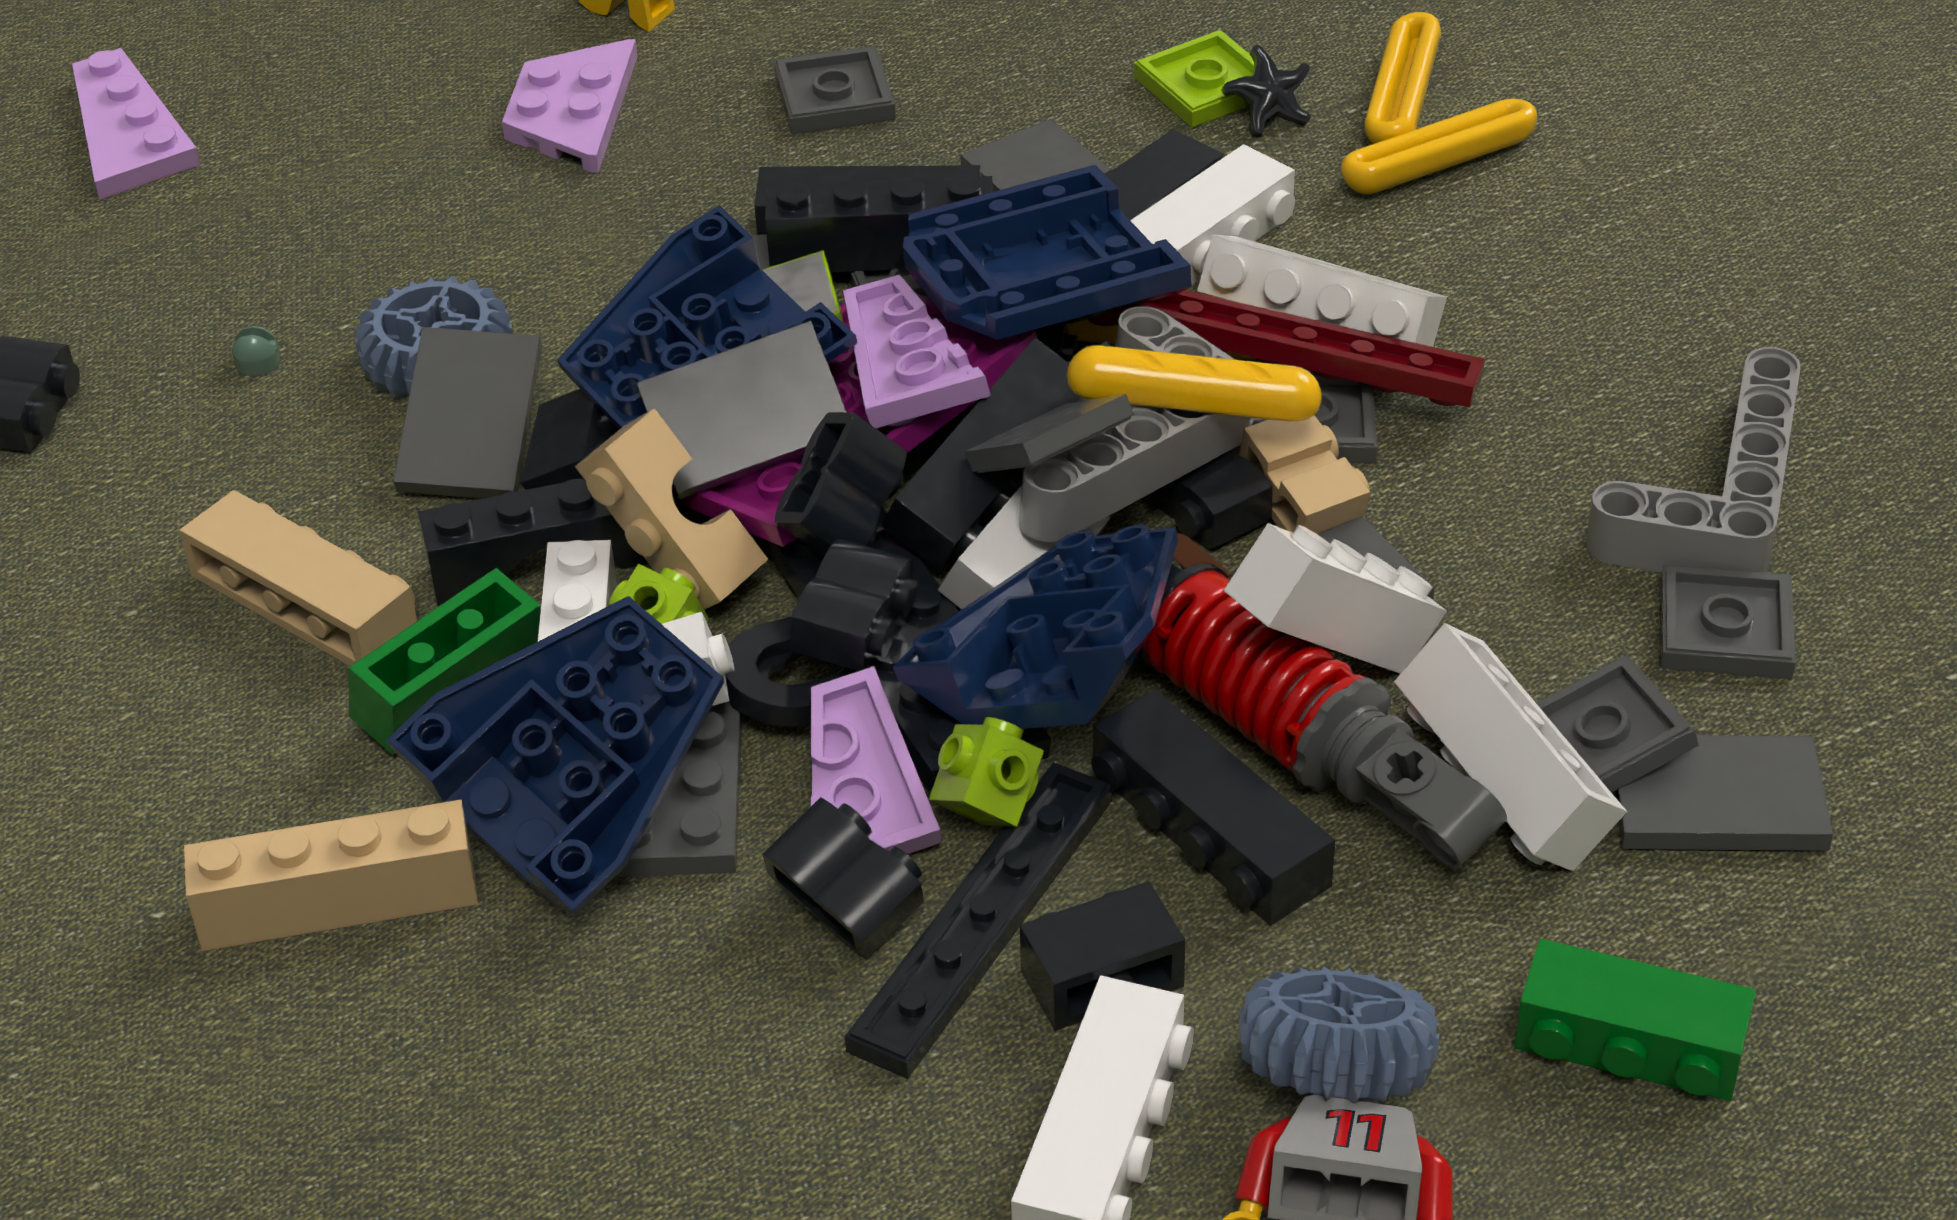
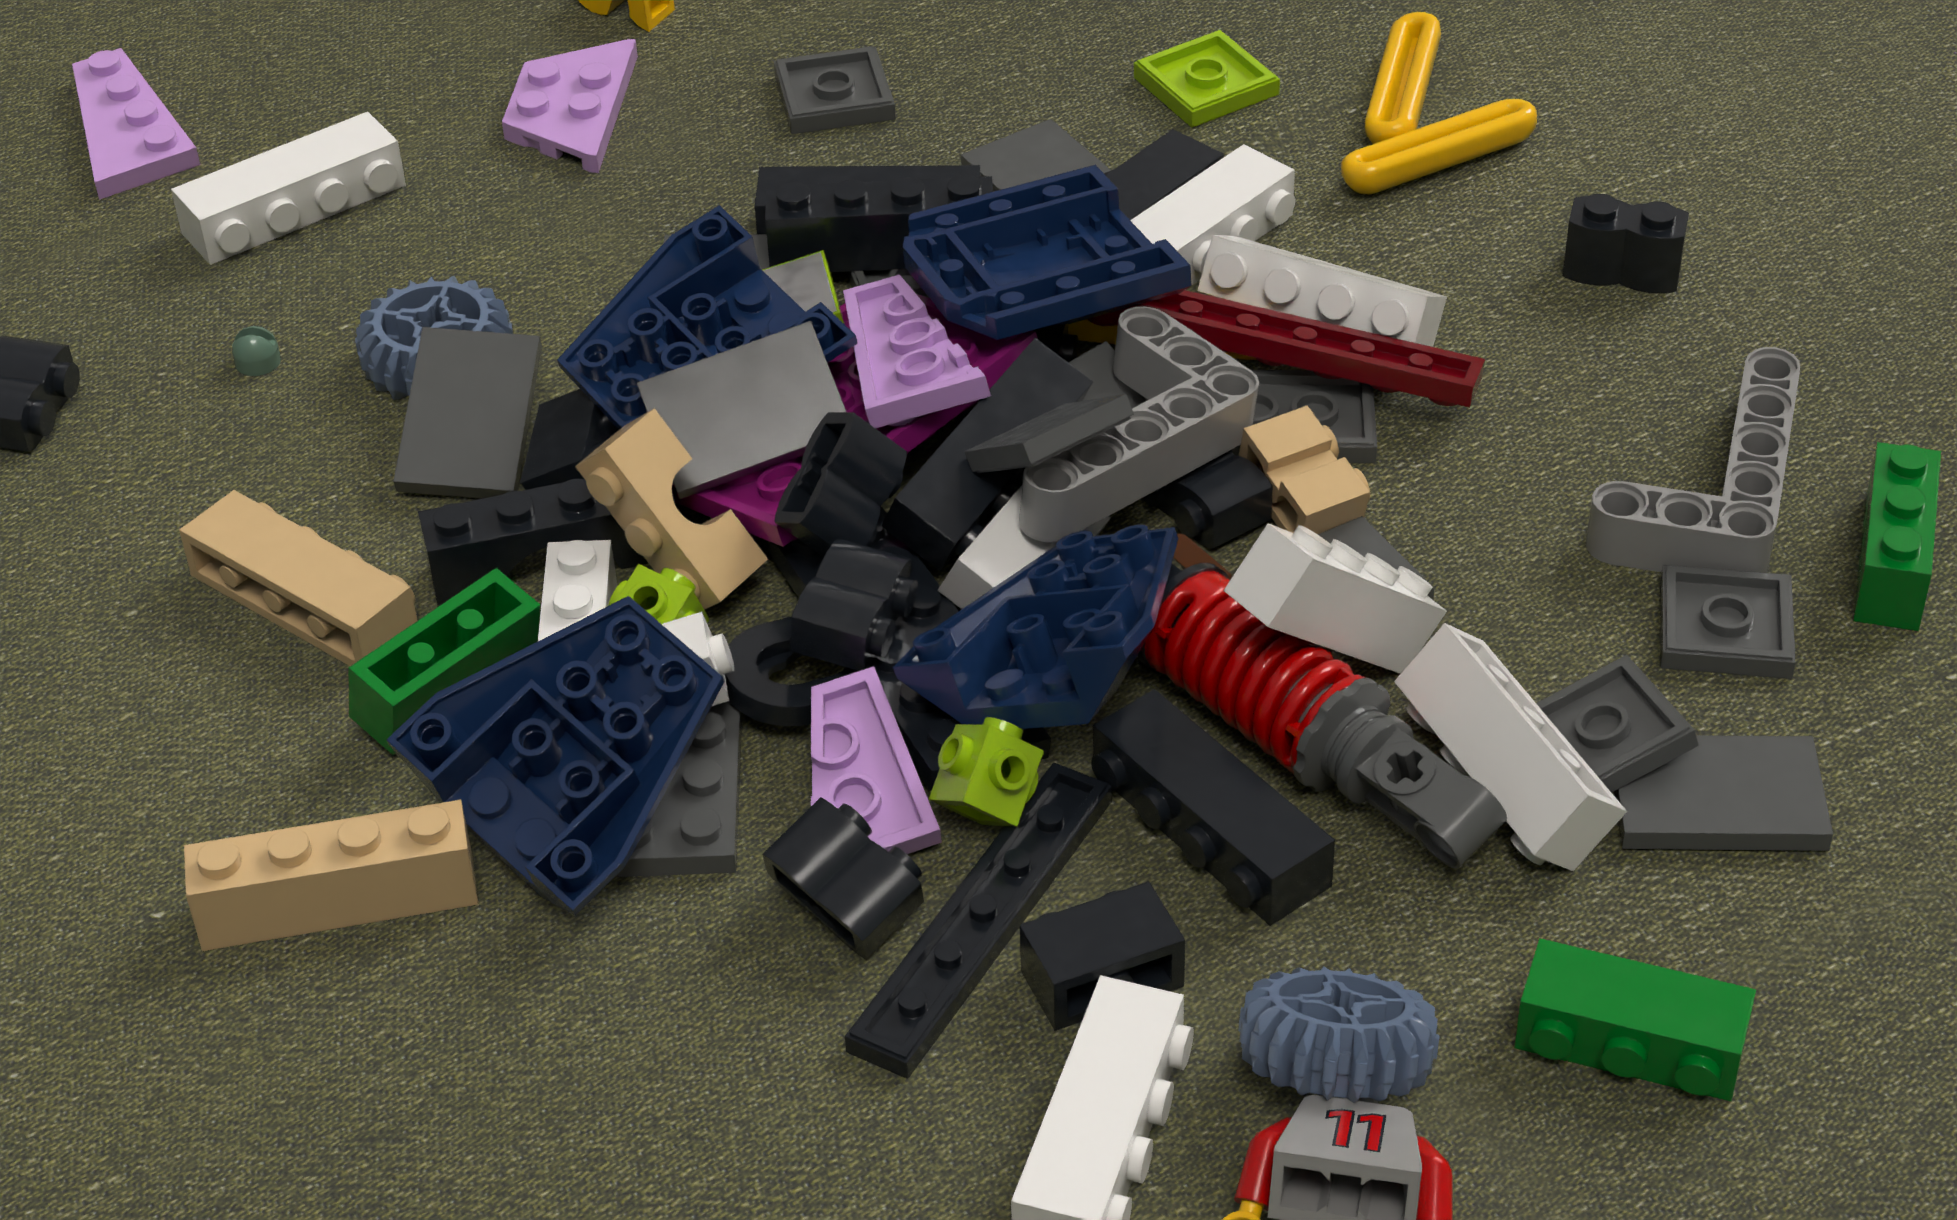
yellow piece [1066,345,1322,422] -> none
black animal [1221,45,1311,137] -> none
none -> white brick [171,111,406,265]
none -> black brick [1563,194,1689,293]
none -> green brick [1853,442,1941,631]

